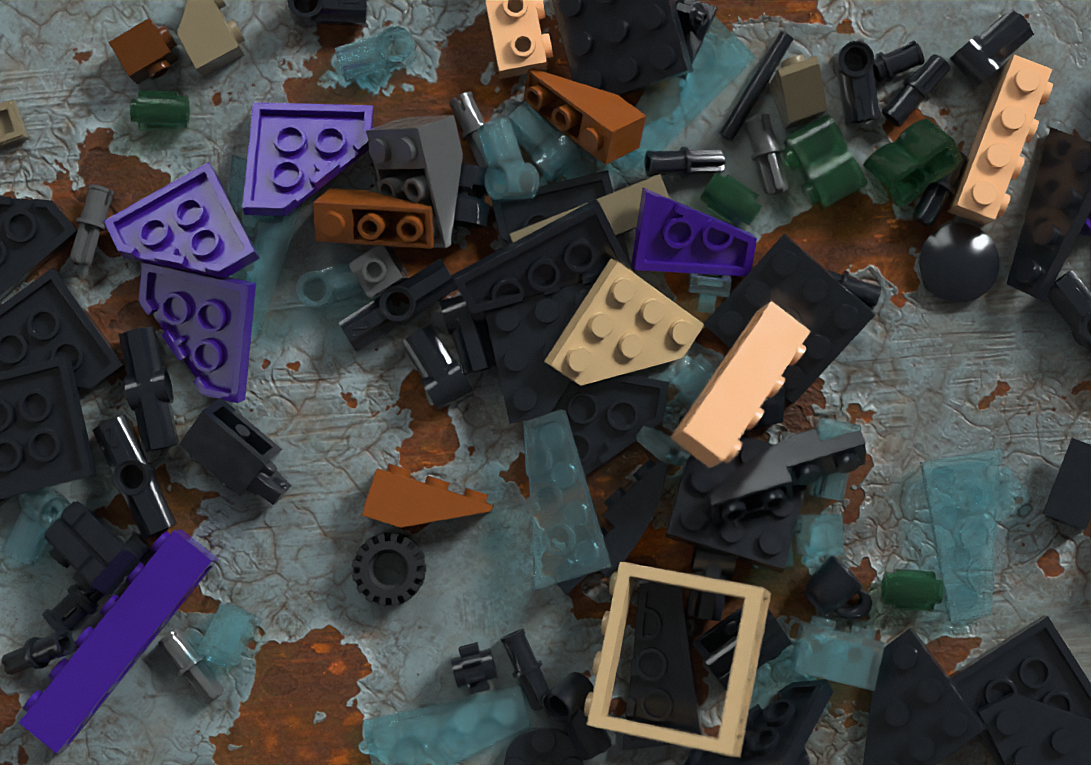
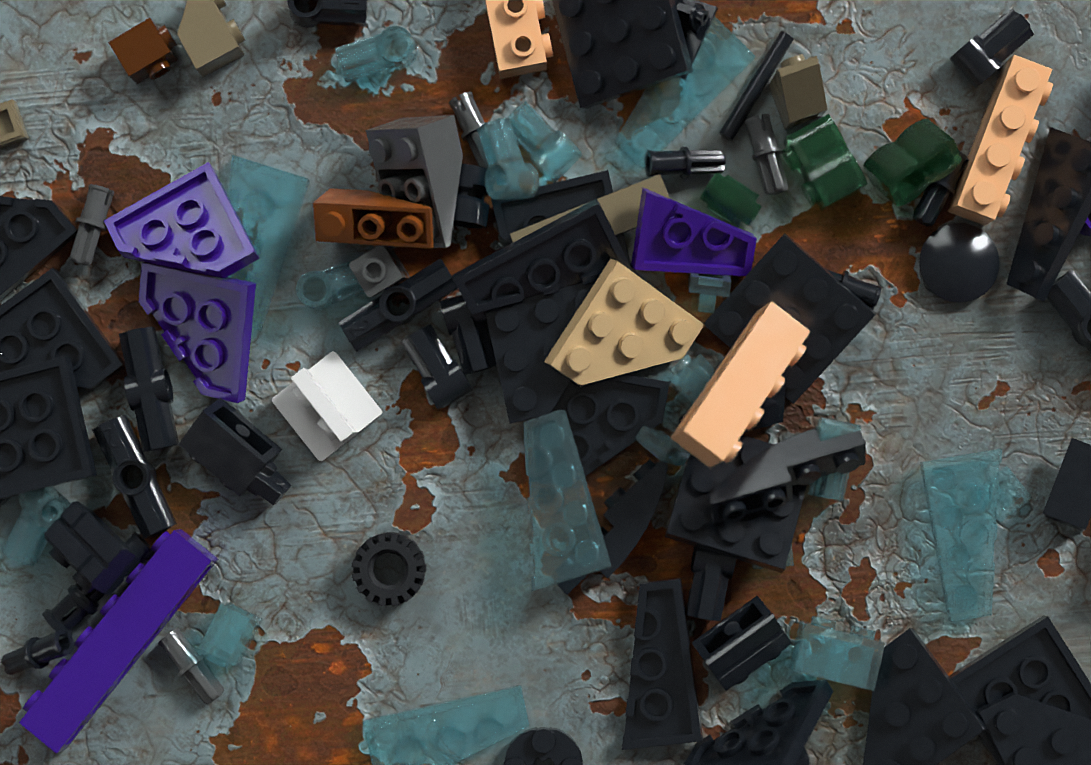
clear green brick [130,90,190,132] -> none
plate [242,102,374,216] -> none
dark orange slope [362,463,494,528] -> none
black gear [451,642,498,695] -> none
black axle [500,629,549,710] -> none
dark orange slope [523,68,646,165] -> none
black piece [542,672,612,760] -> none
tan window [584,562,771,757] -> none
clear light blue brick [796,513,843,556] -> none
black piece [802,555,873,620] -> none
black piece [833,41,881,124] -> none
black pin [873,40,925,83] -> none
black axle [881,54,951,127] -> none
clear green brick [881,569,943,612] -> none
none -> white bracket [272,351,382,461]

